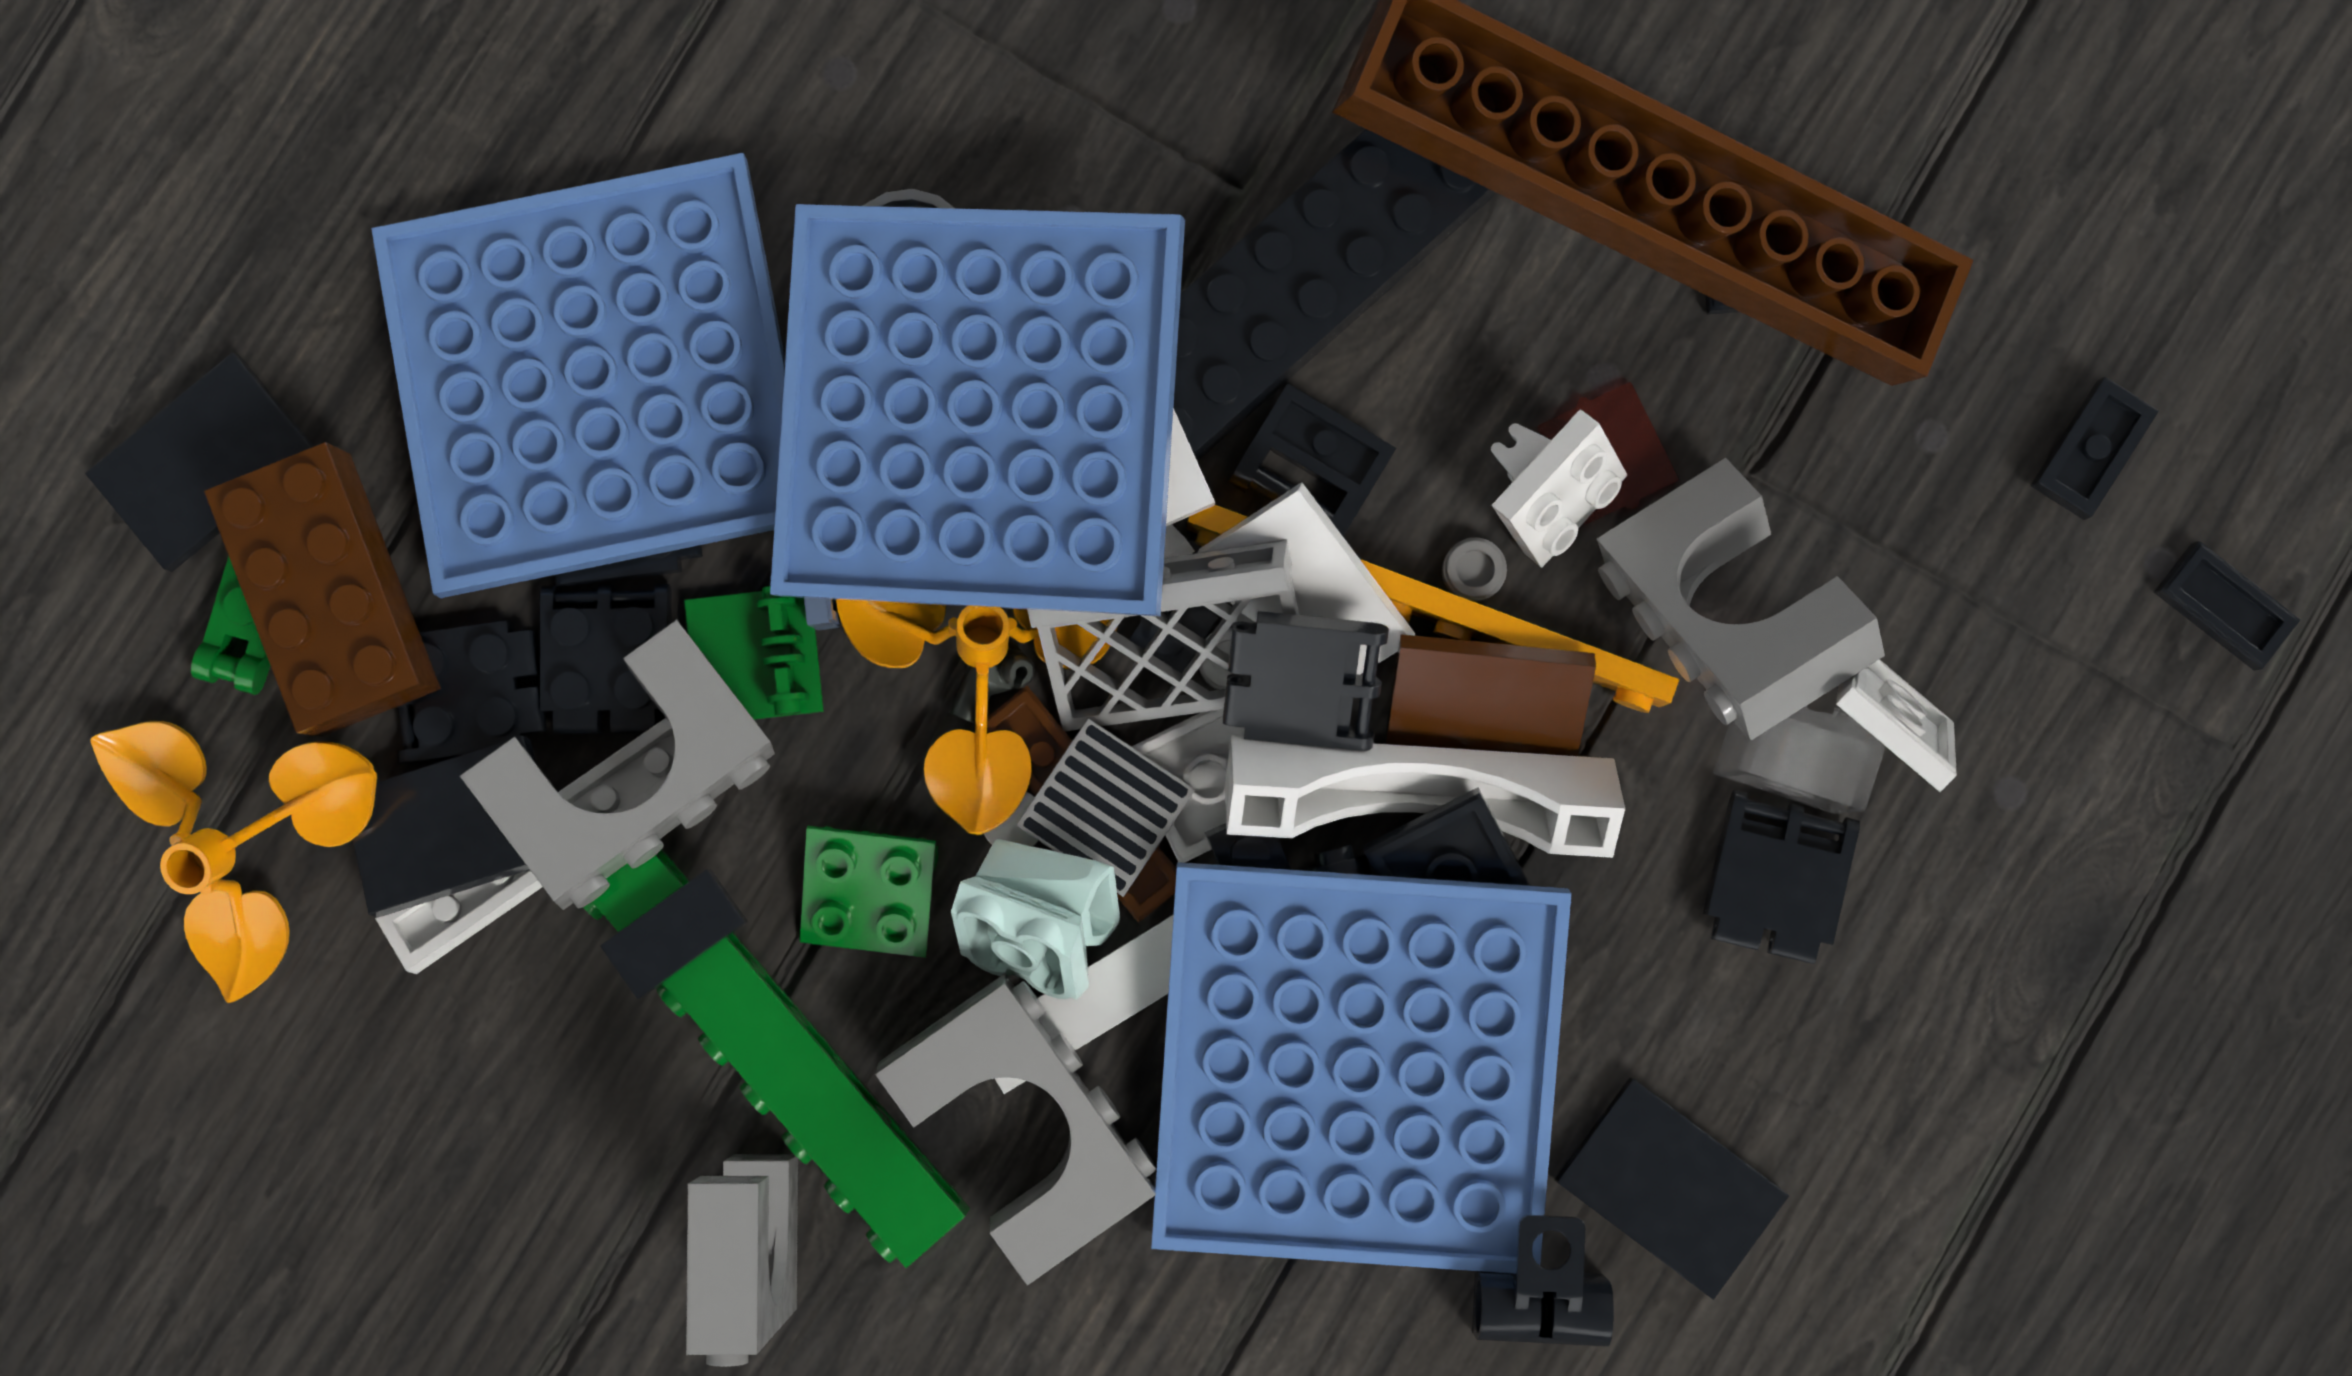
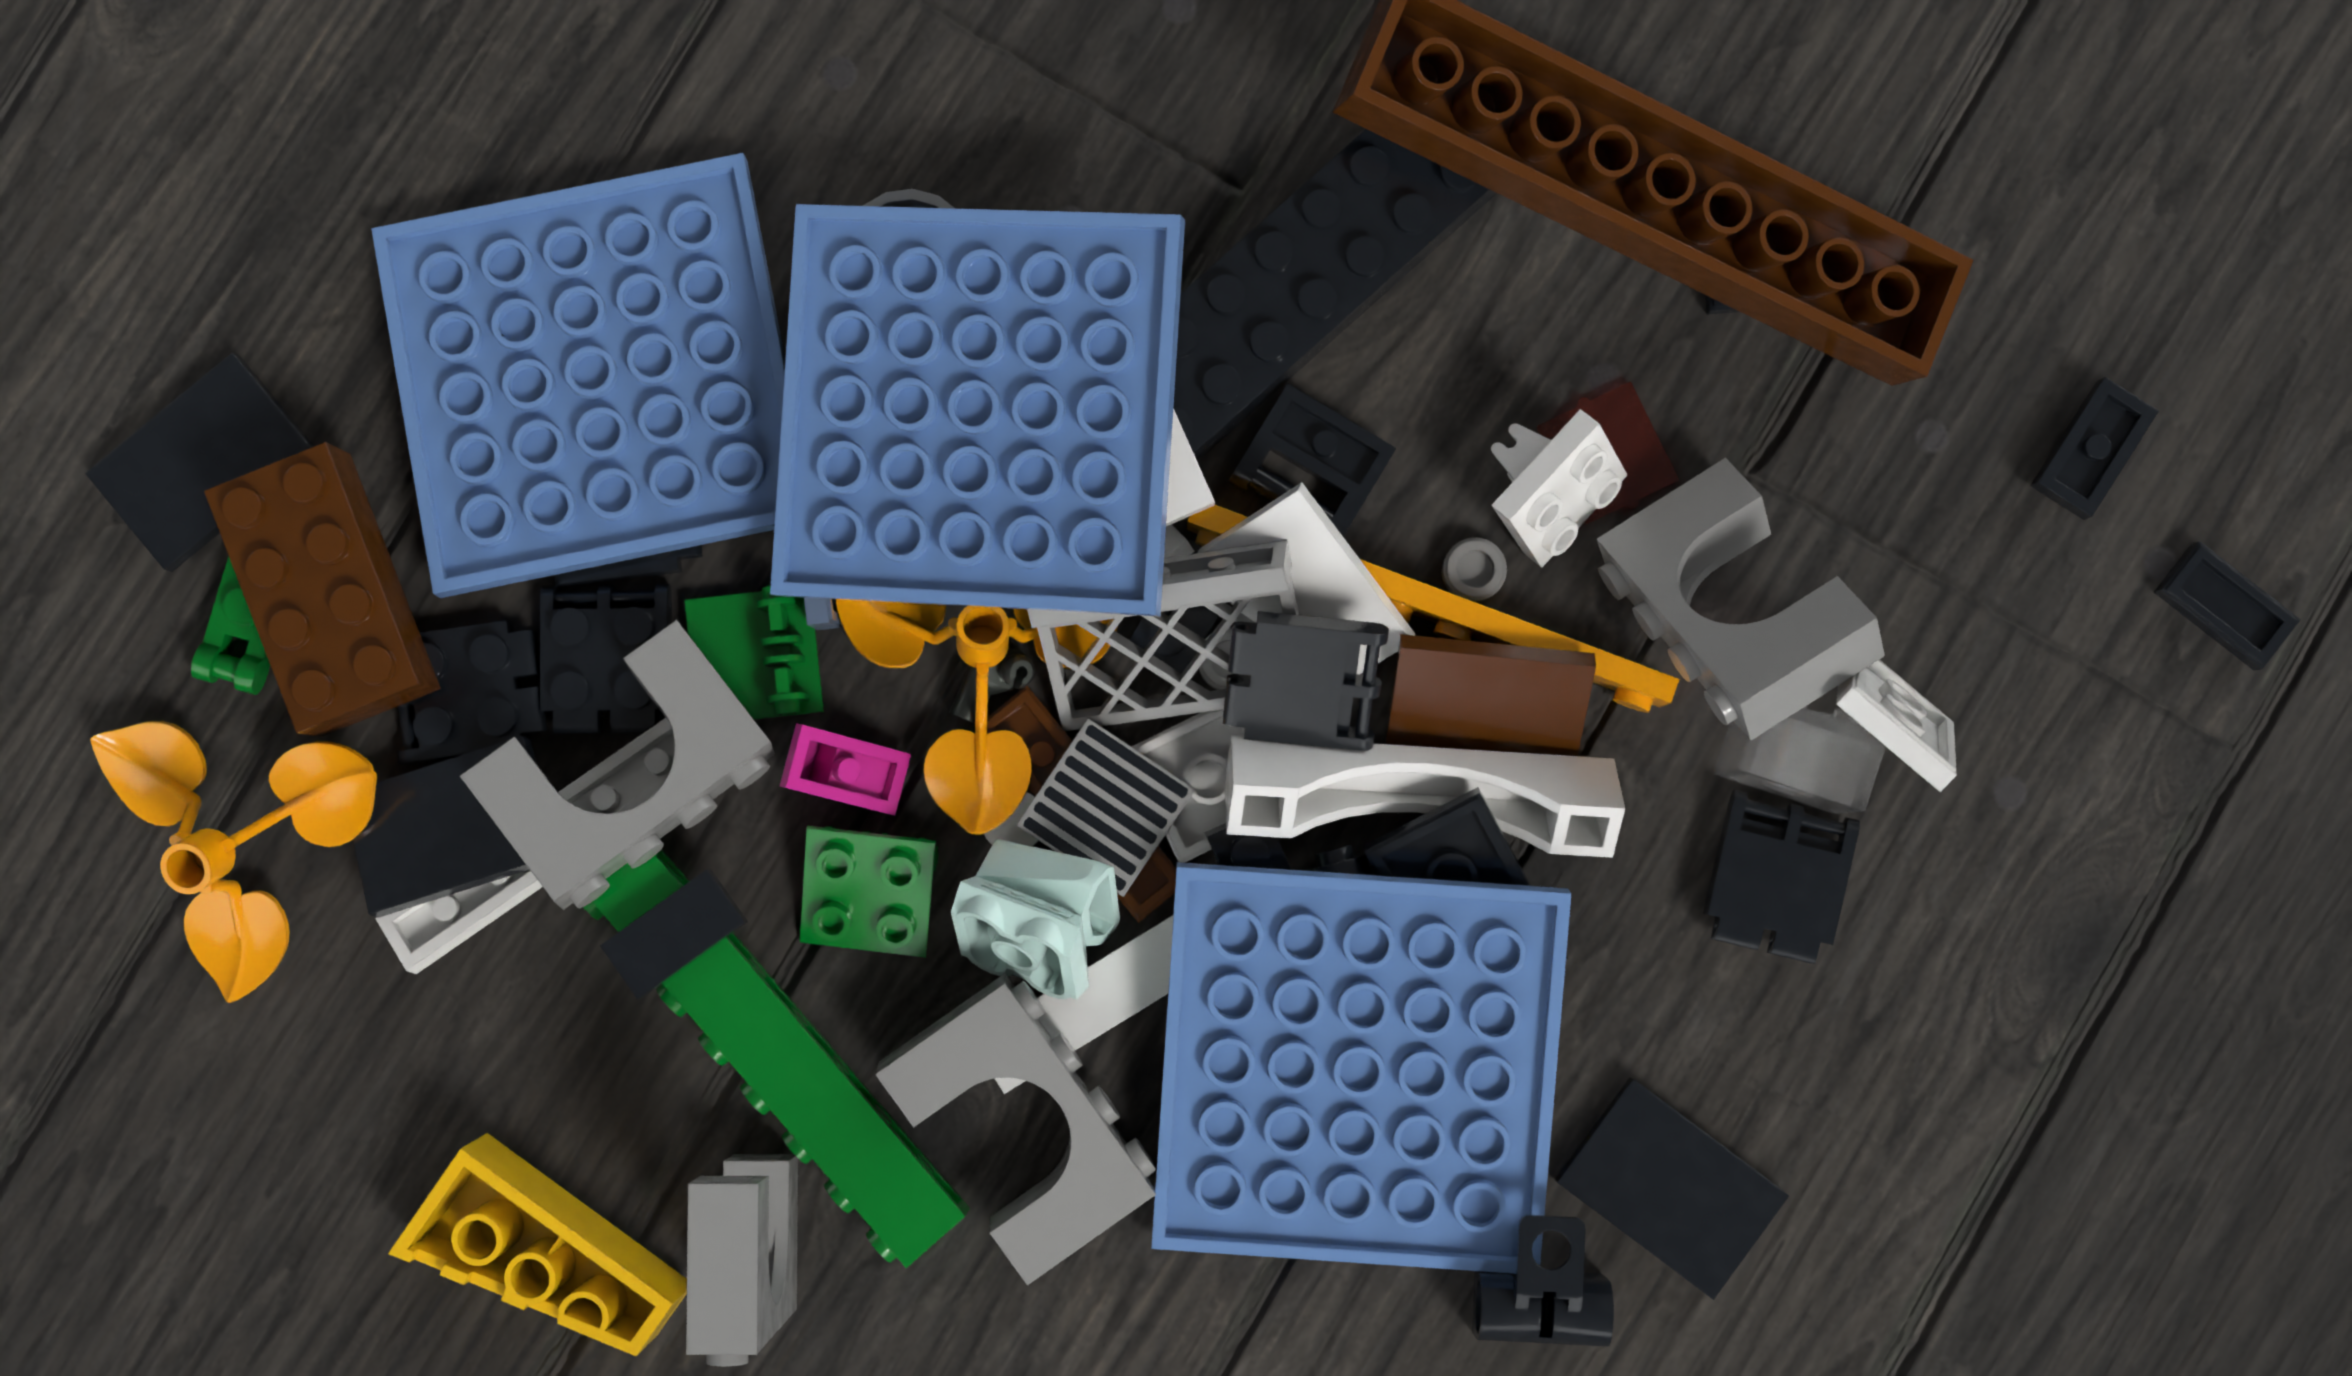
none -> yellow wedge [388,1133,687,1356]
none -> dark pink slope [780,723,911,816]

